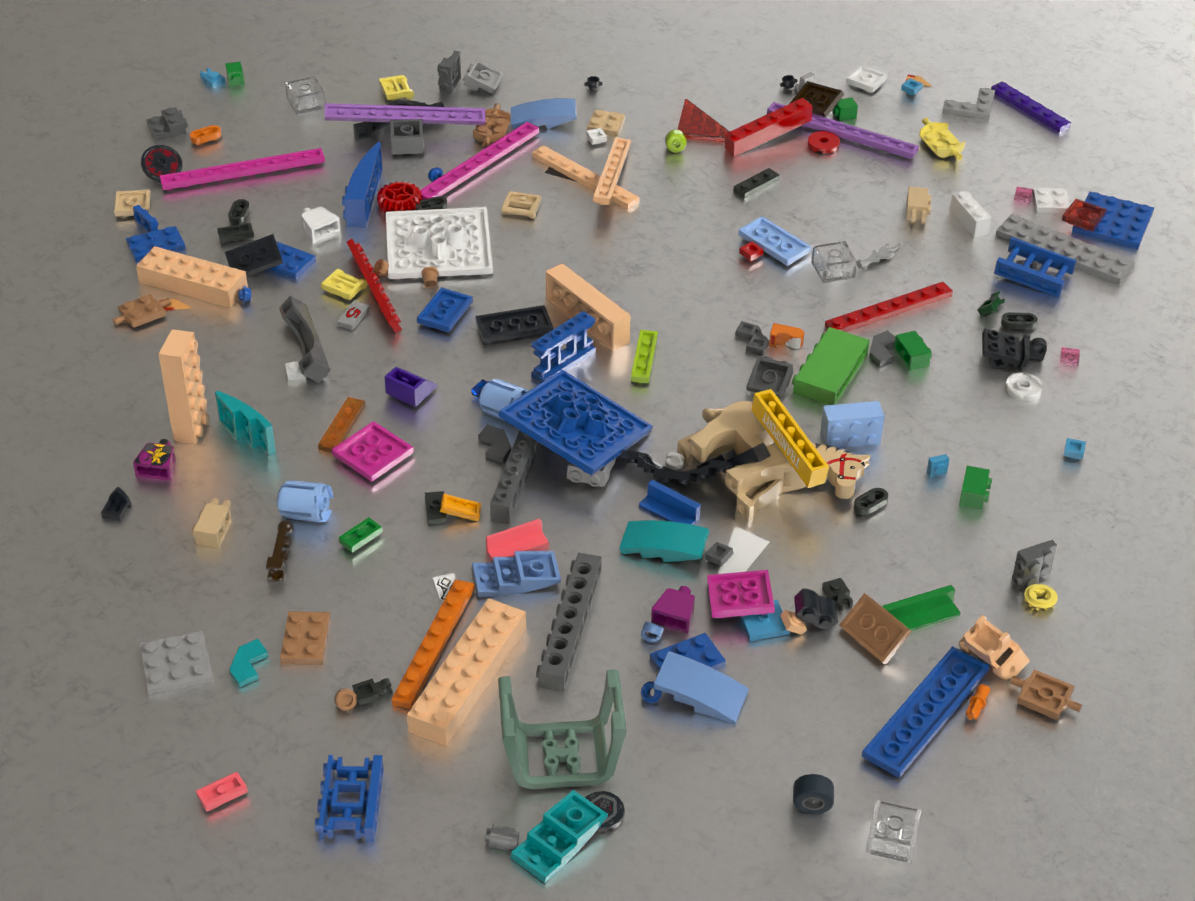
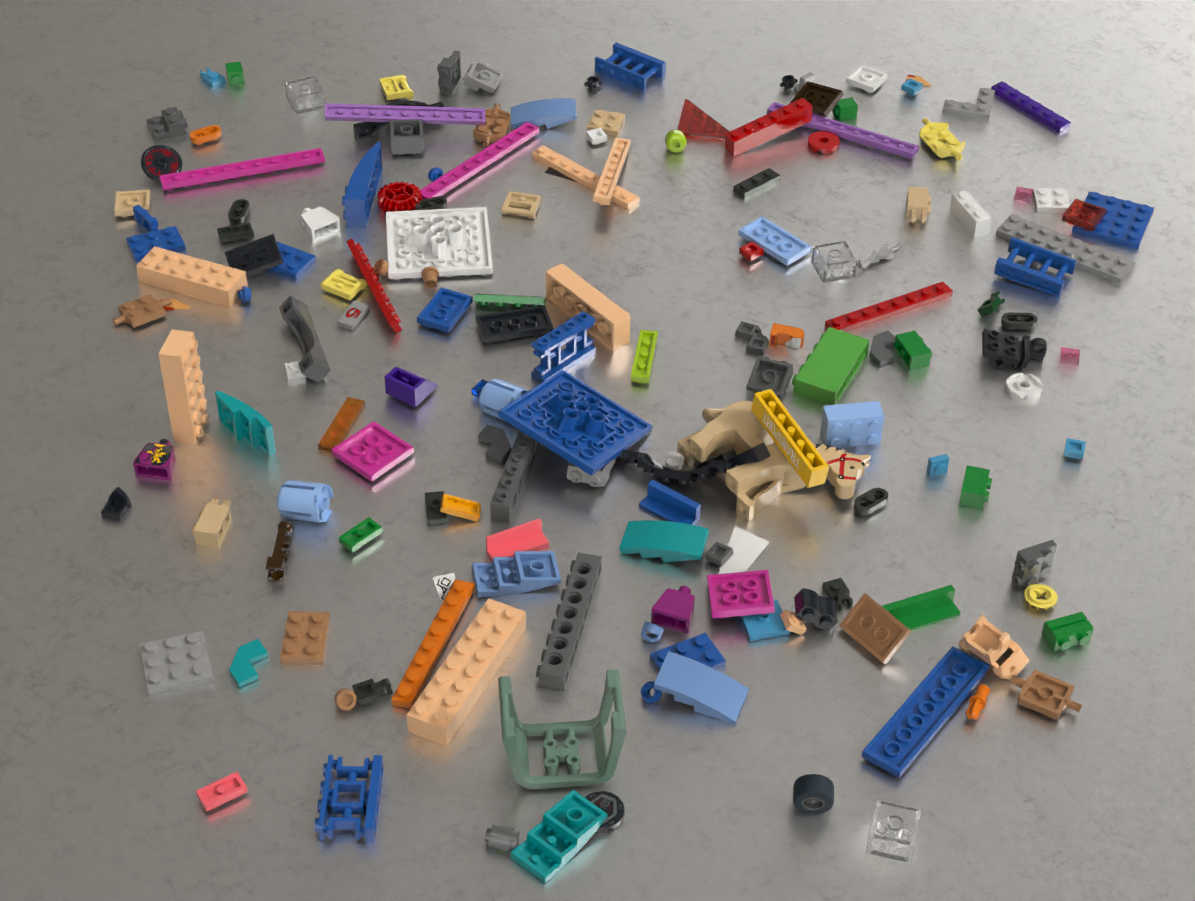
none -> plate [474,293,546,307]
none -> blue fence [595,42,666,91]
none -> green brick [1042,612,1094,651]

